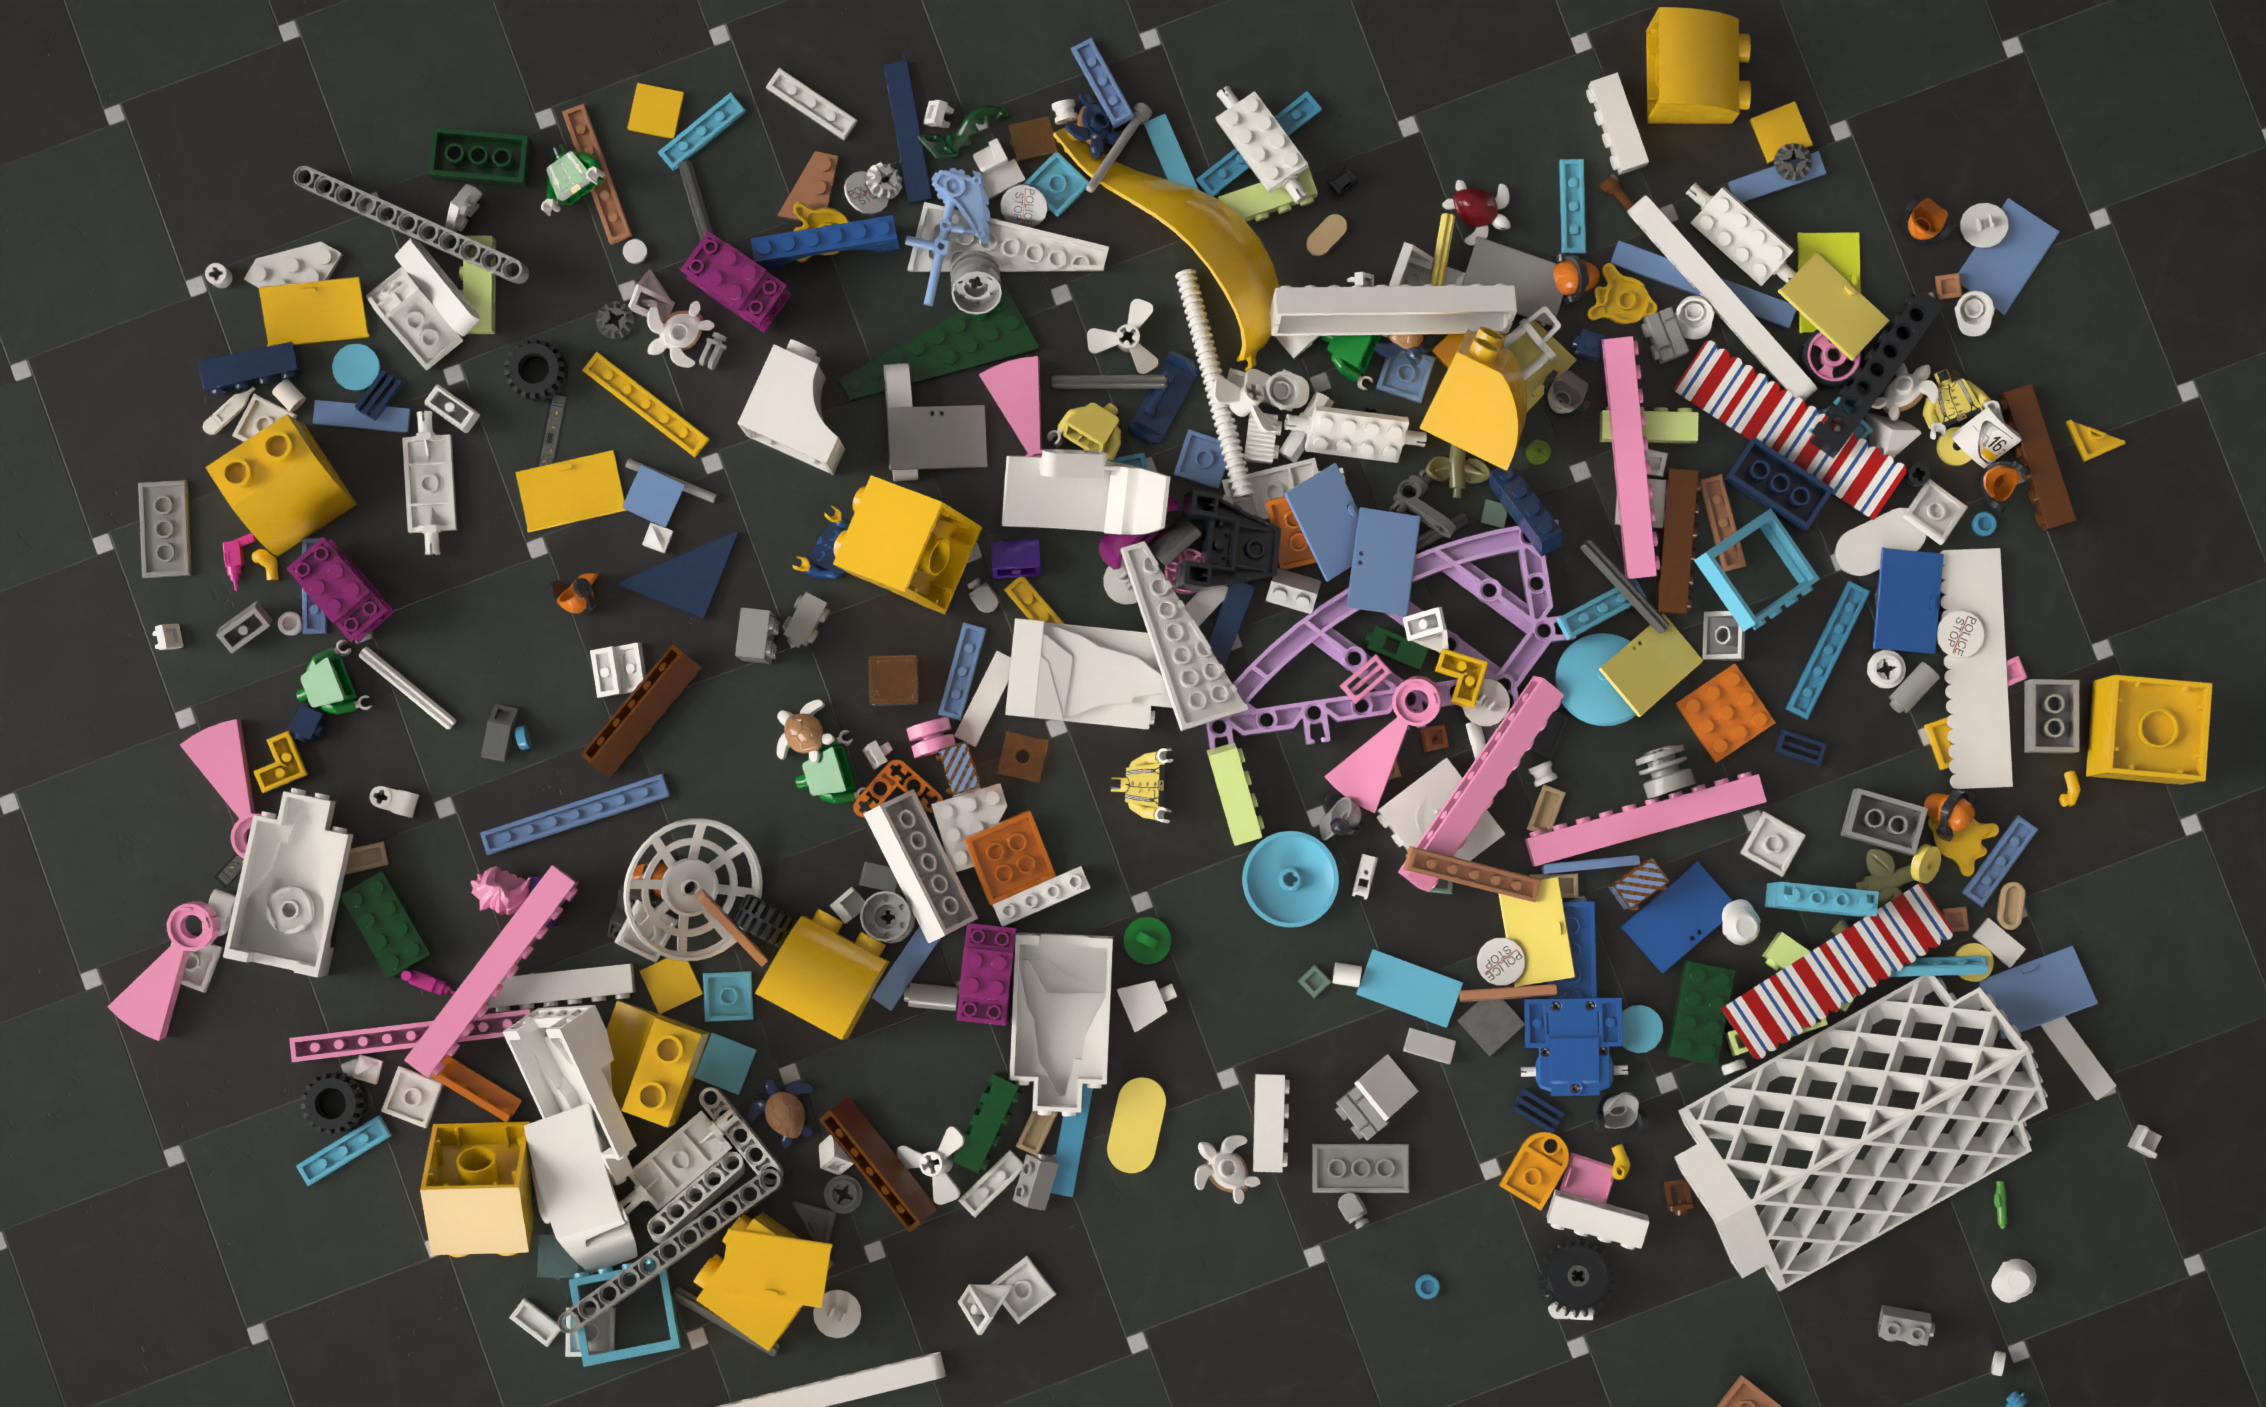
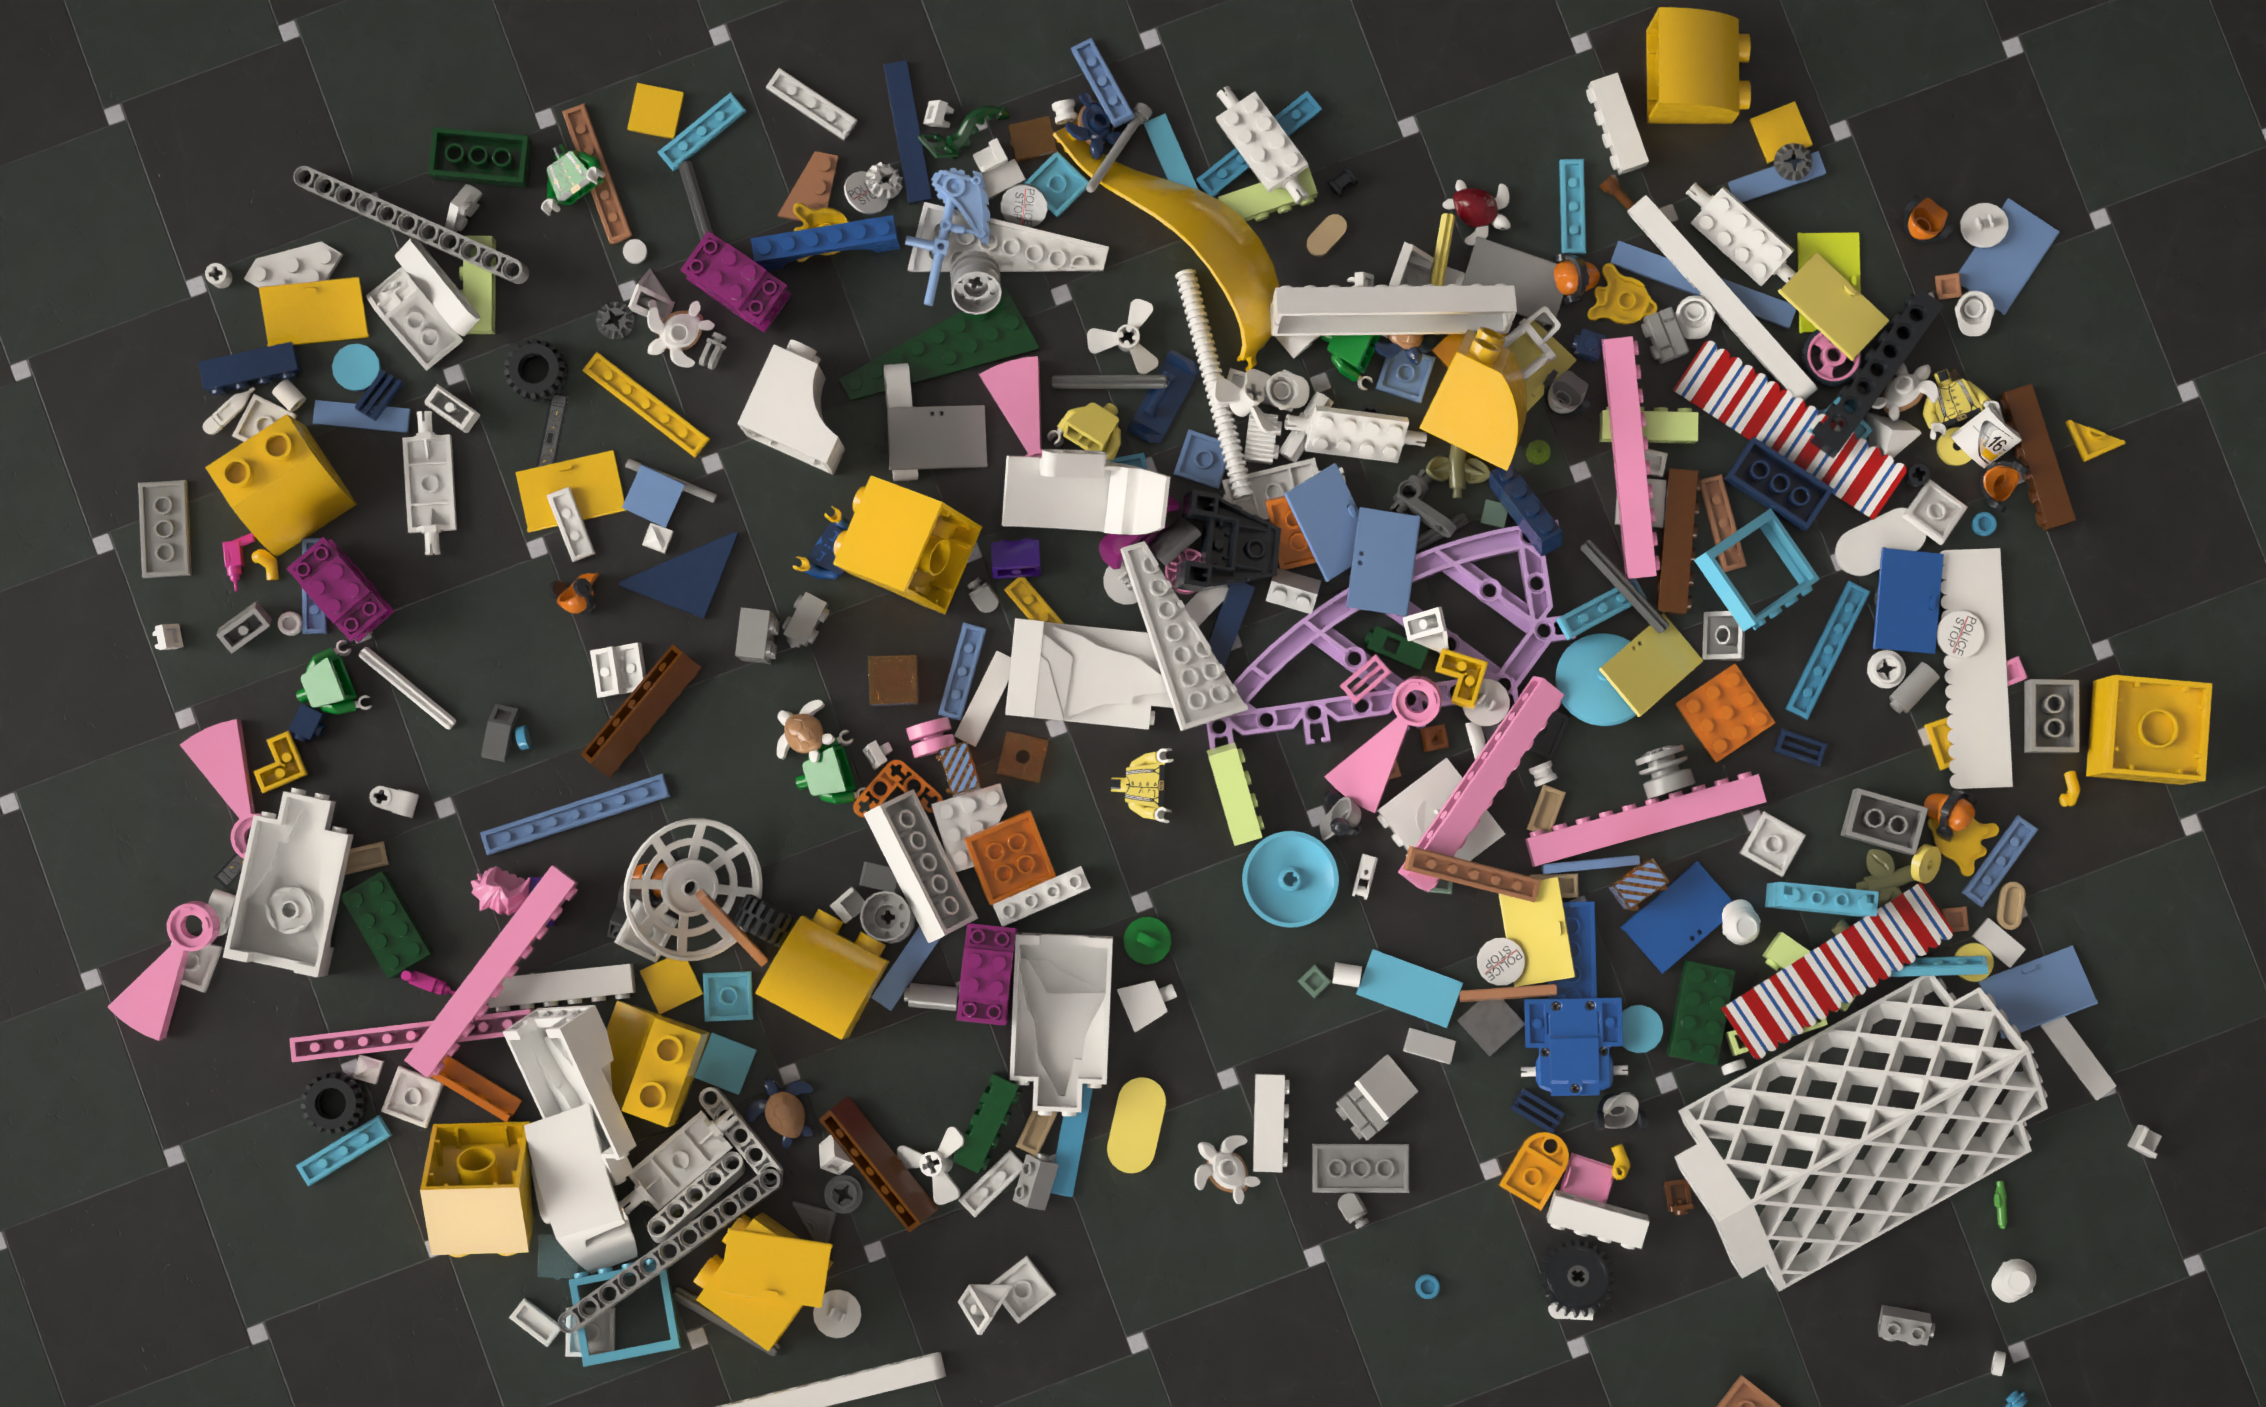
none -> white tile [547,487,596,562]

